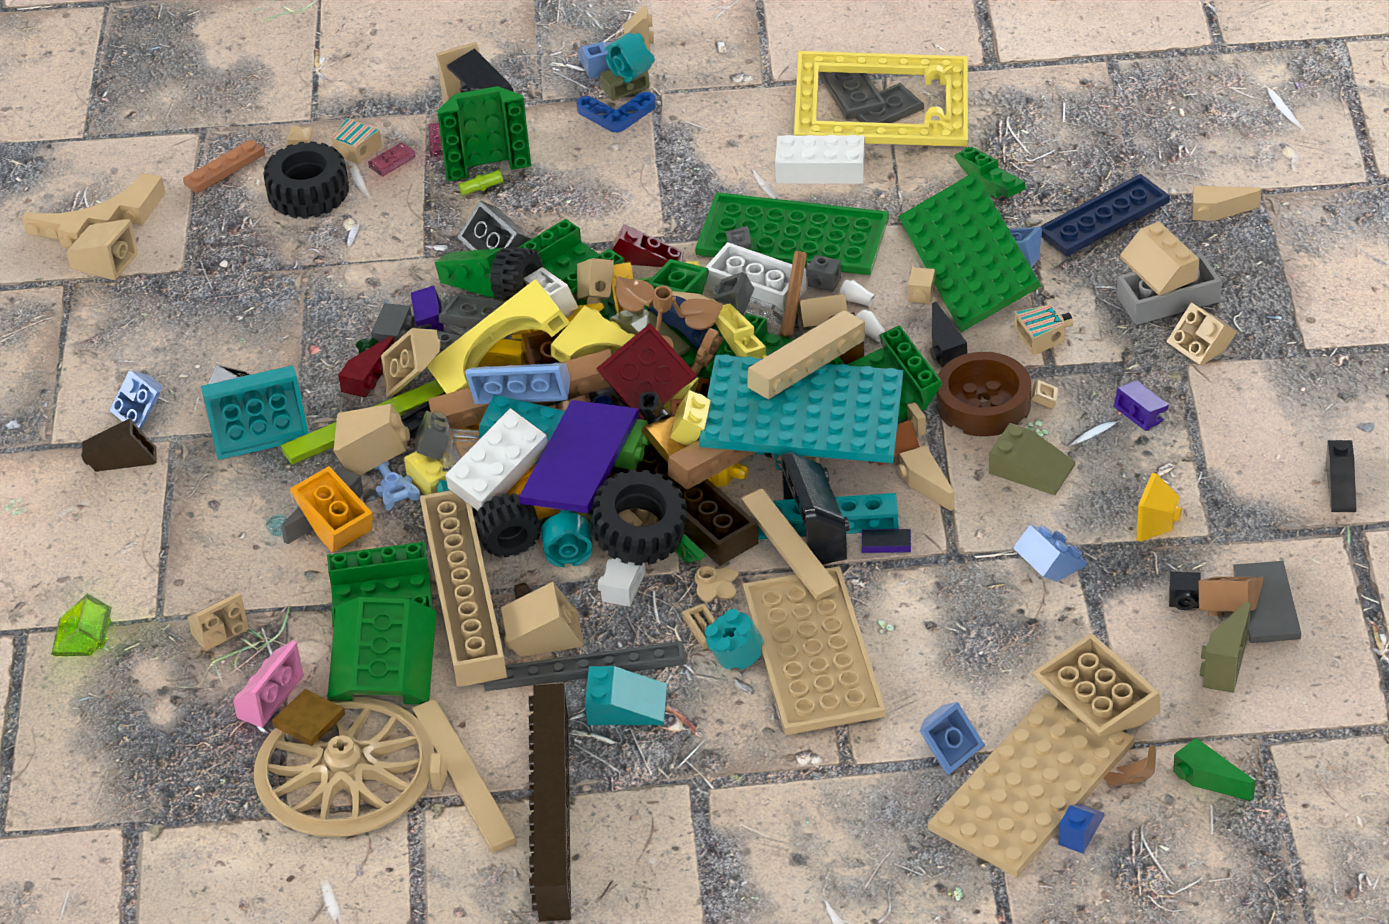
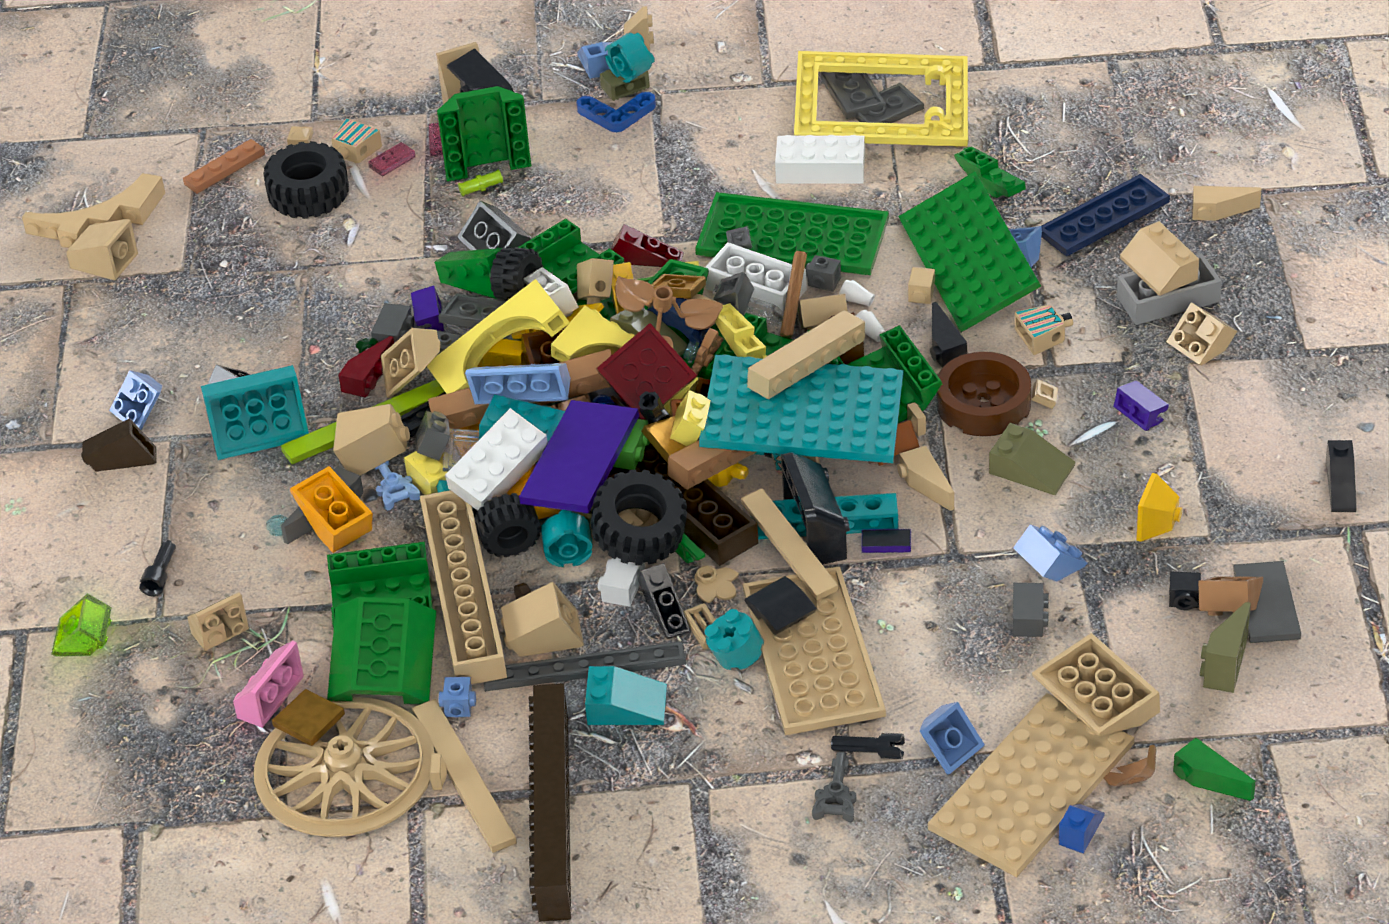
none -> black piece [139,540,176,597]
none -> medium blue brick [439,677,476,717]
none -> black slope [638,563,691,639]
none -> pearl gold tile [651,274,706,299]
none -> clear light blue plate [683,341,700,364]
none -> black slope [744,576,817,635]
none -> dark grey piece [812,752,857,822]
none -> black piece [831,733,905,759]
none -> dark grey brick [1013,582,1049,637]

